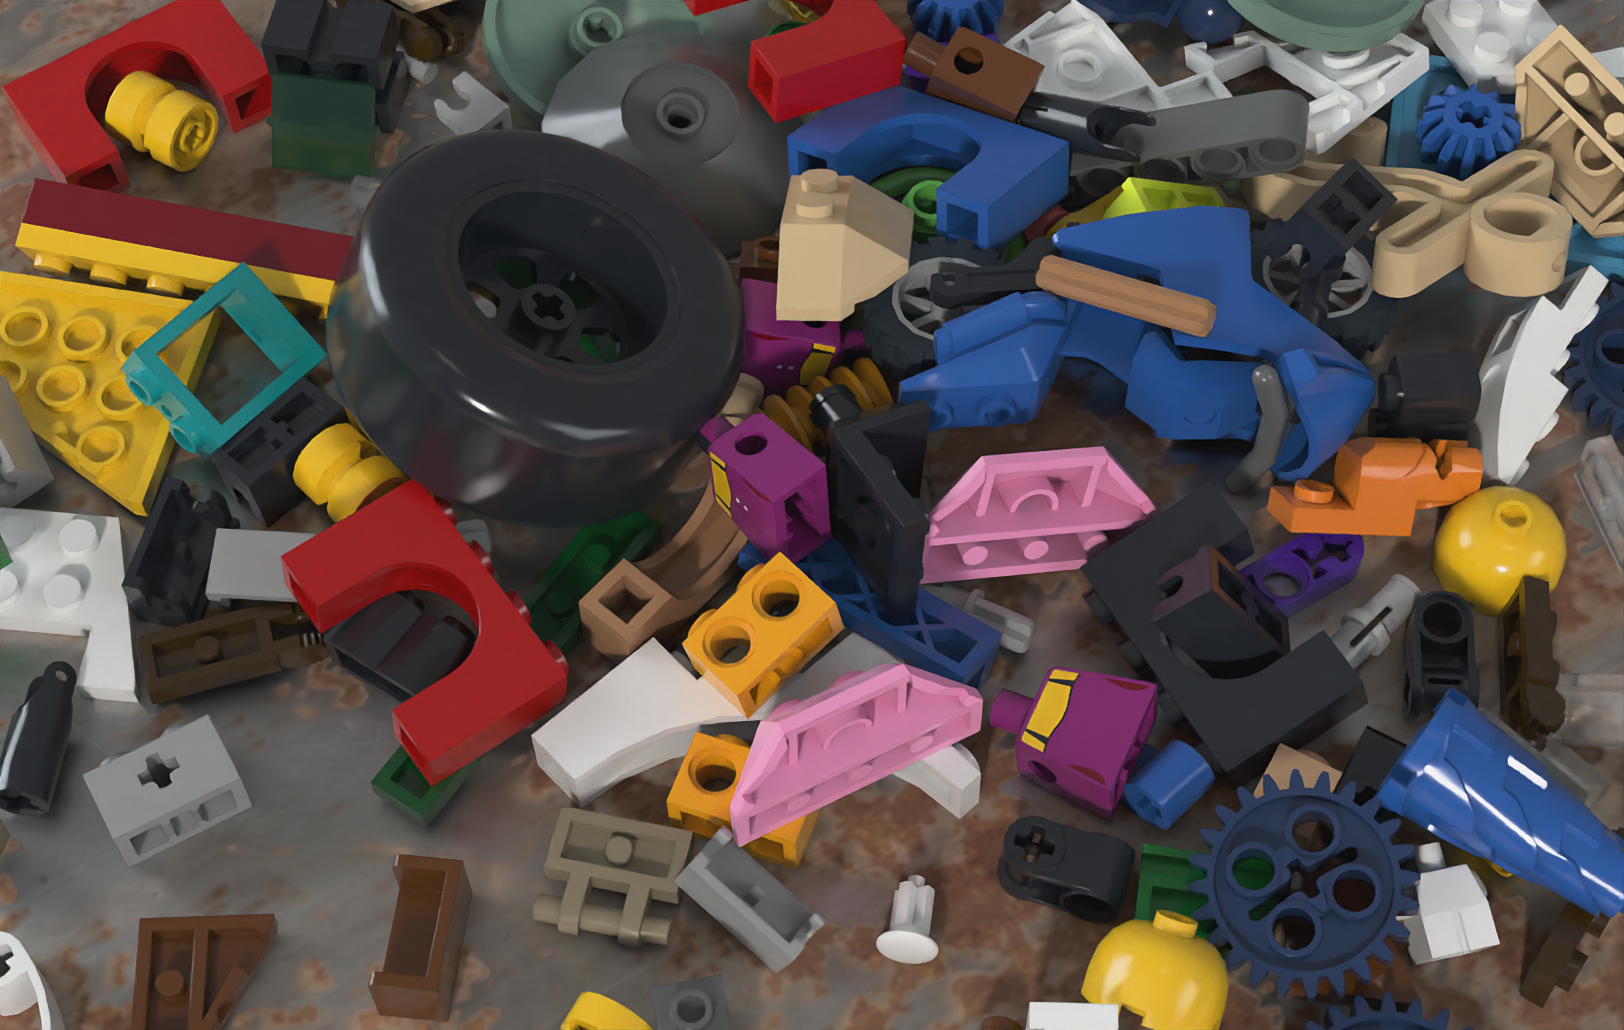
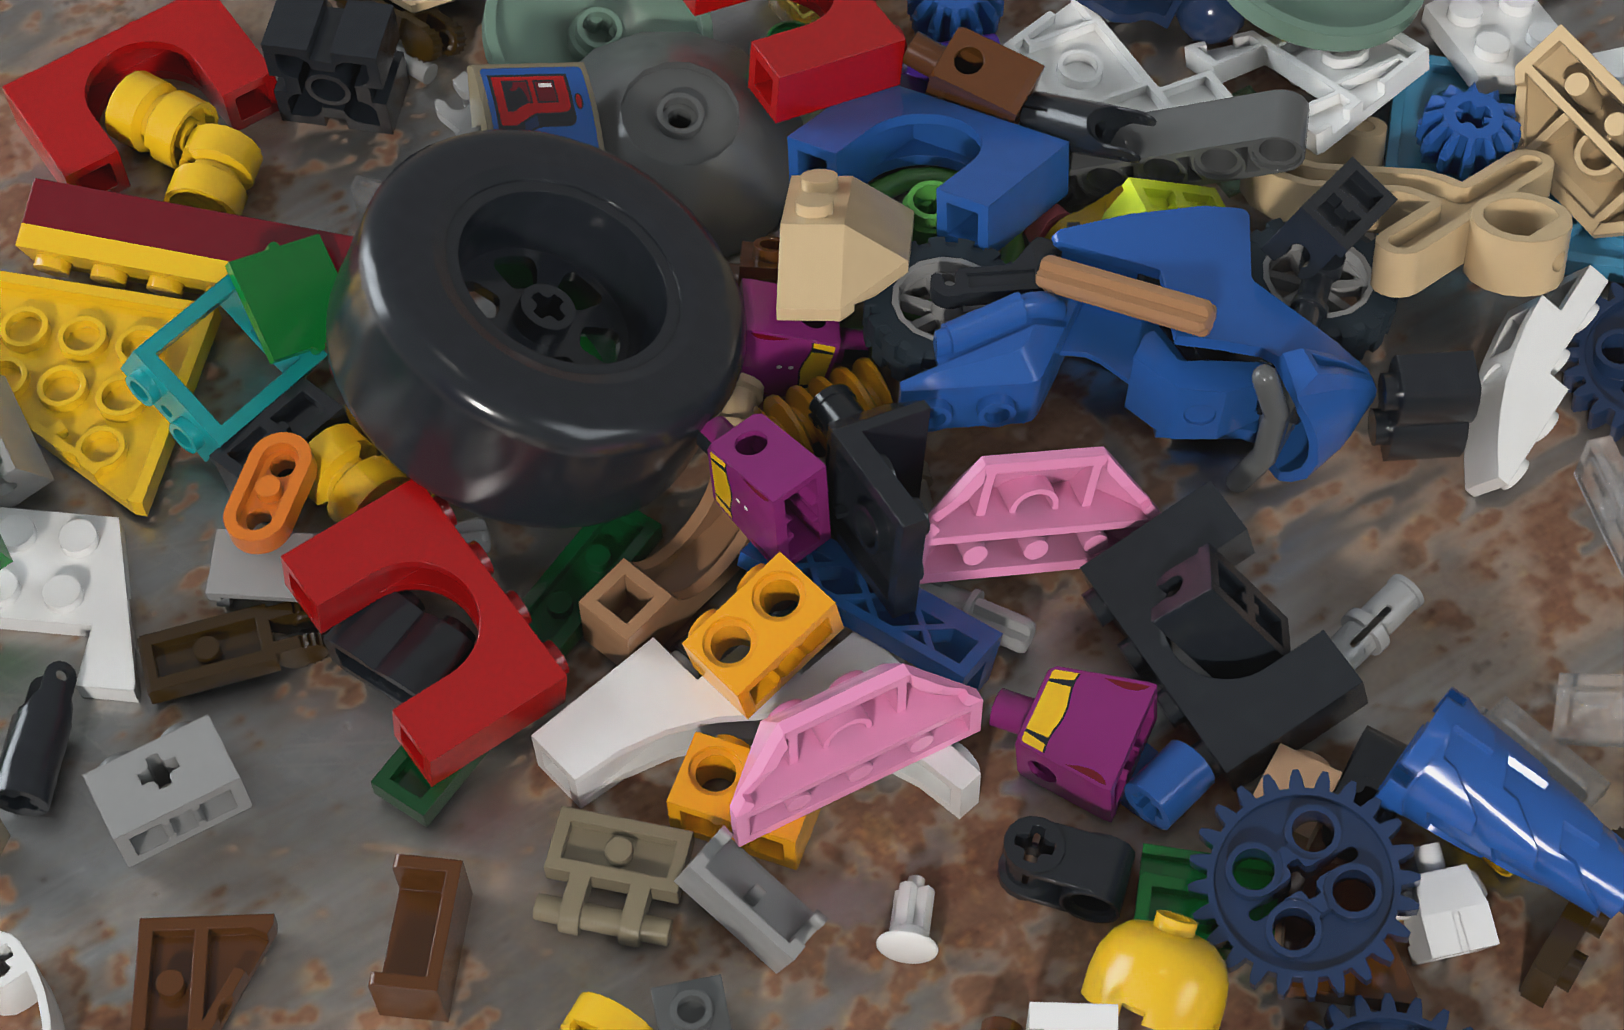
black hinge [121,477,241,627] -> none
clear green piece [266,71,380,180] -> none
dark purple beam [1239,533,1364,618] -> none
orange plate [1267,437,1483,536] -> none
black piece [1402,590,1480,720] -> none
yellow cylinder [1432,485,1567,617] -> none
dark brown hinge [1497,576,1566,758] -> none
none -> yellow wheel [163,123,263,216]
none -> orange plate [223,432,317,554]
none -> green piece [225,233,338,365]
none -> slope [467,62,604,150]

